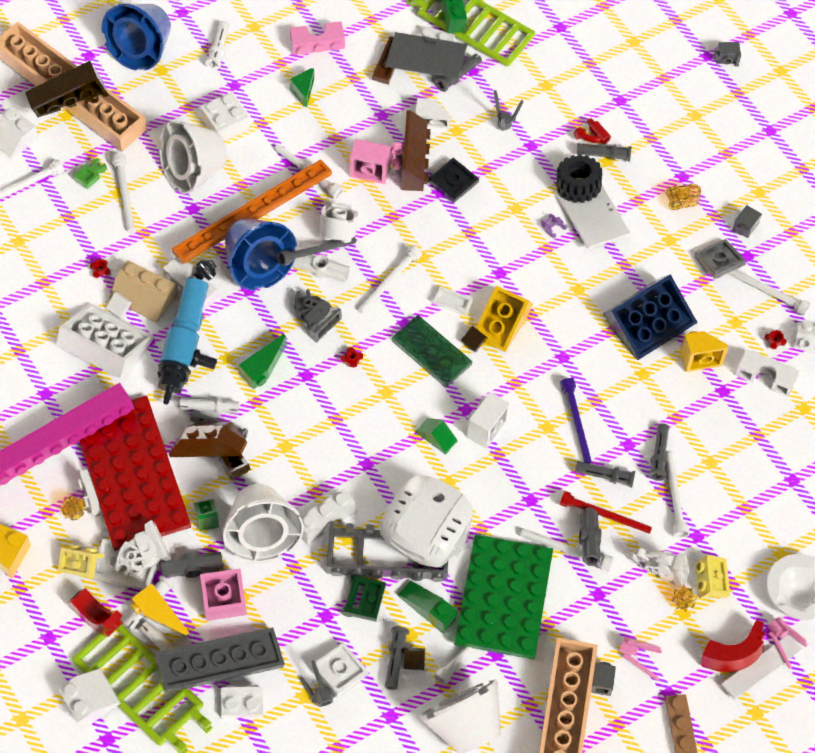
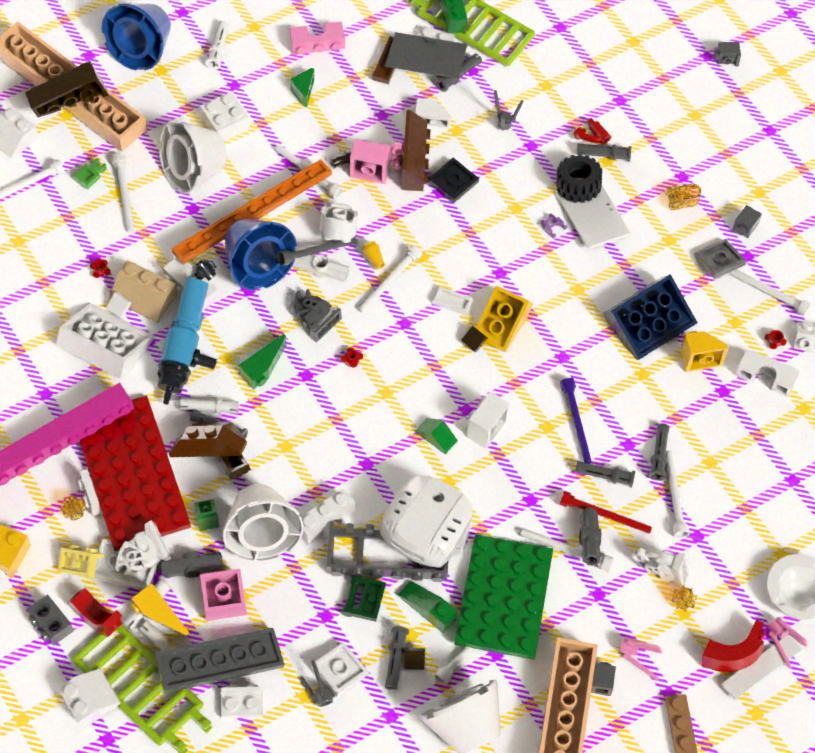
clear green plate [391,315,473,388] -> none
light yellow bracket [695,555,730,599] -> none
none -> dark grey brick [27,594,74,646]
none -> dark brown pin [329,150,351,169]
none -> yellow cone [362,241,386,270]

